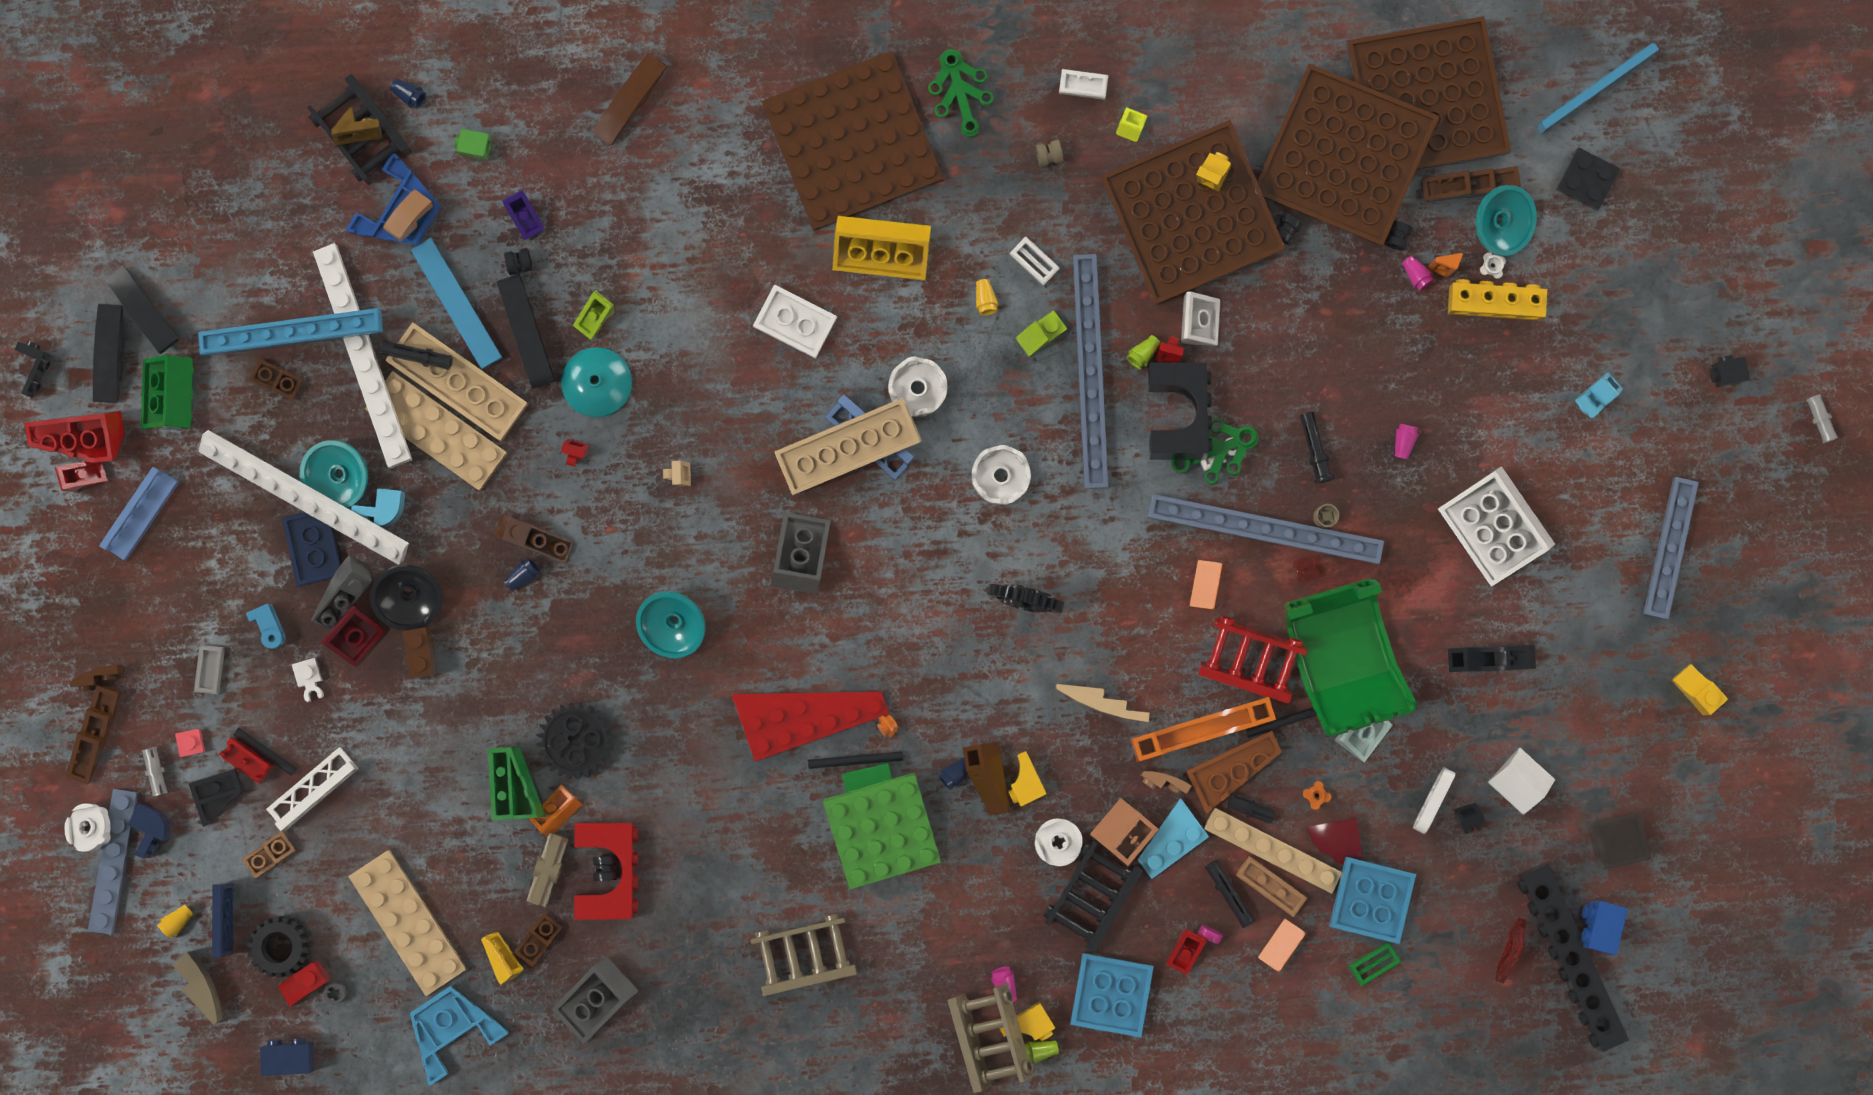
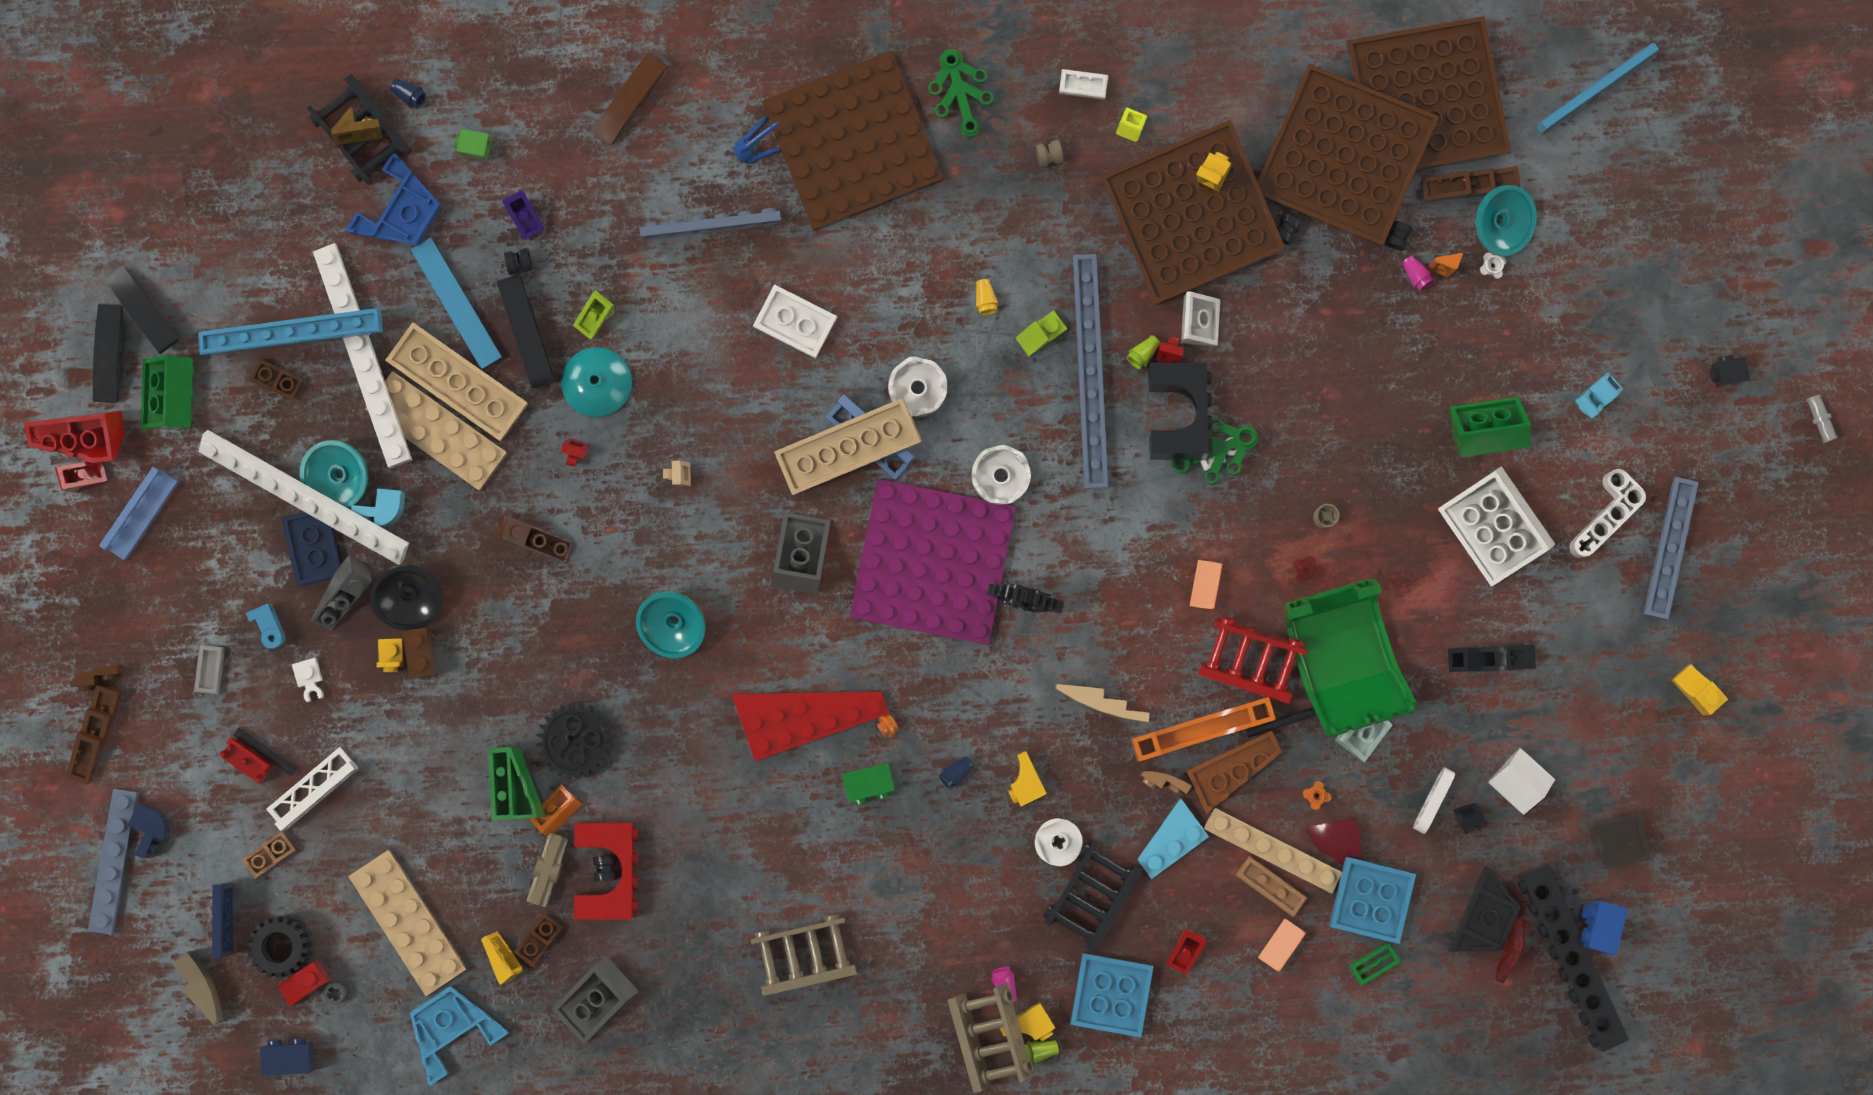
black bracket [15,341,51,398] -> none
white plate [65,804,111,852] -> none
light grey pin [141,747,168,796] -> none
yellow cone [157,904,194,939] -> none
coral plate [175,729,205,757] -> none
black wing [188,768,243,827] -> none
dark red slope [321,606,386,667] -> none
black pin [380,340,453,370] -> none
medium nougat slope [383,189,433,241] -> none
dark blue cone [504,558,540,591] -> none
black bar [808,751,903,769] -> none
bright green plate [823,772,941,889] -> none
yellow slope [832,216,931,280] -> none
reddish brown slope [963,742,1010,815] -> none
white tile [1009,236,1060,286] -> none
nougat slope [1090,798,1159,866] -> none
sand blue plate [1147,494,1384,565] -> none
dark pink tile [1198,925,1223,944] -> none
black pin [1205,860,1256,928] -> none
black axle [1227,794,1275,823] -> none
black pin [1299,411,1335,484] -> none
dark pink cone [1394,424,1419,459] -> none
yellow brick [1448,279,1547,321] -> none
black plate [1556,147,1620,211] -> none
none -> yellow bracket [377,638,404,672]
none -> sand blue plate [640,208,782,241]
none -> blue plant [732,116,781,164]
none -> magenta plate [850,479,1016,645]
none -> black wing [1448,866,1521,952]
none -> green slope [1449,397,1531,458]
none -> white beam [1569,469,1646,558]

